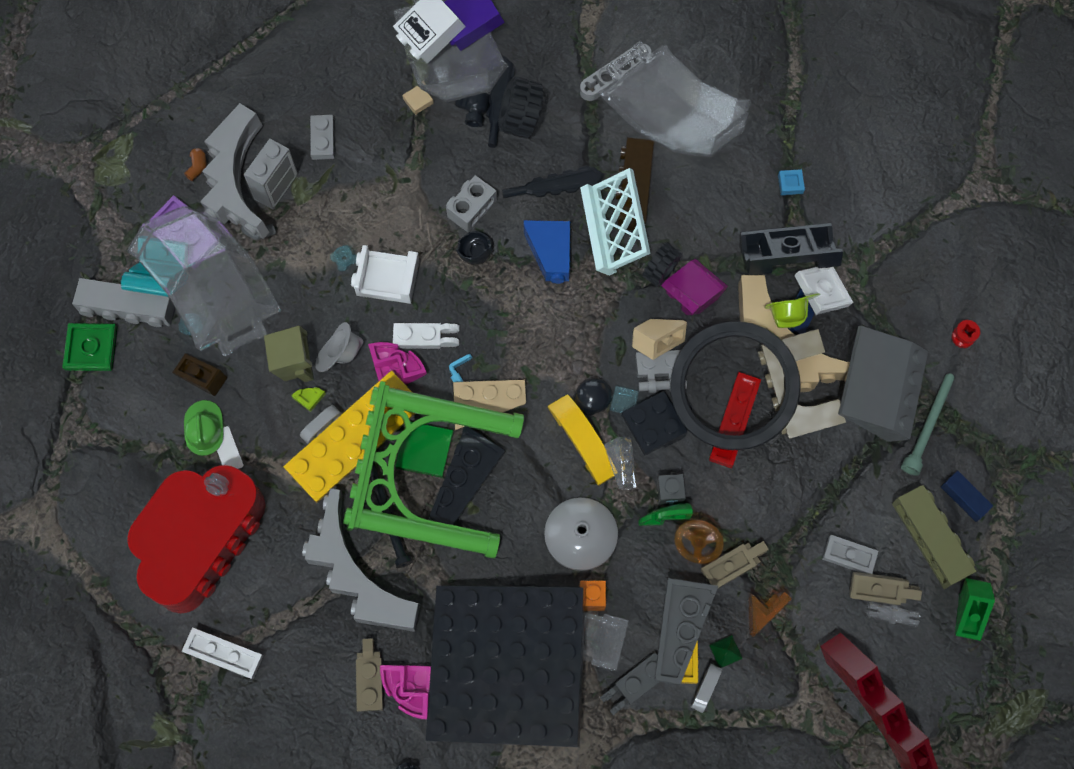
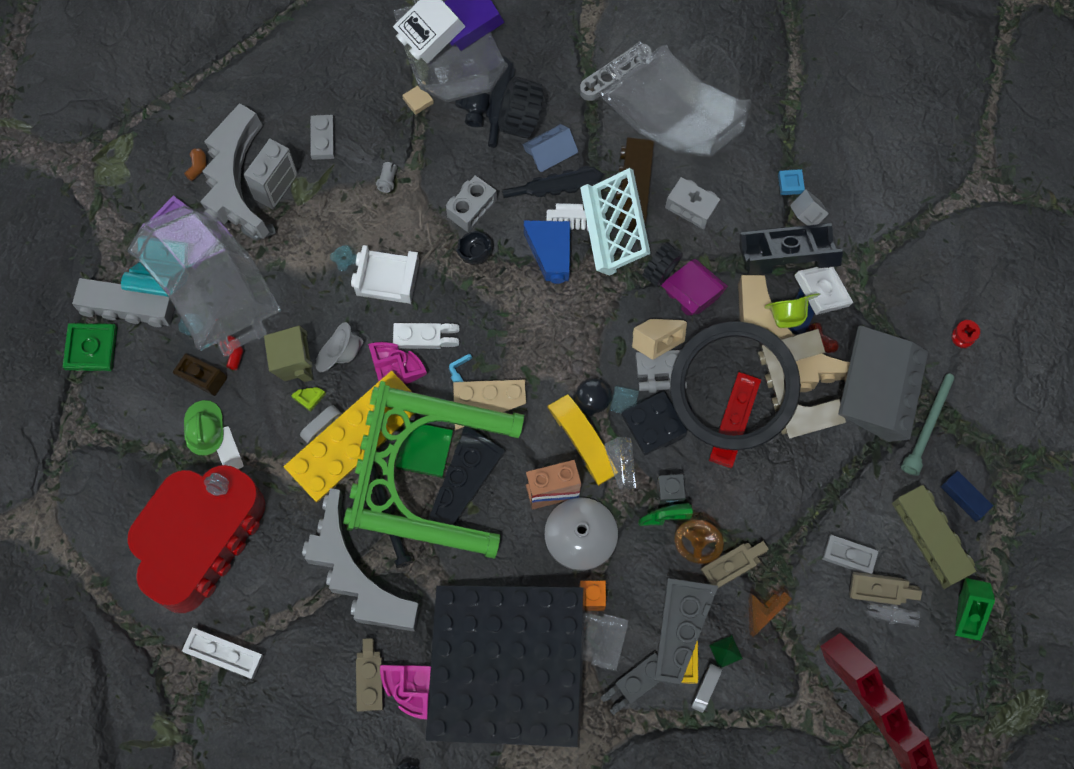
none -> red arm [221,336,243,370]
none -> light grey pin [376,162,397,193]
none -> sand blue panel [523,124,578,172]
none -> nougat panel [526,460,581,510]
none -> white piece [546,203,589,231]
none -> light grey brick [665,177,721,229]
none -> light grey panel [790,189,829,225]
none -> clear red arm [810,323,839,353]

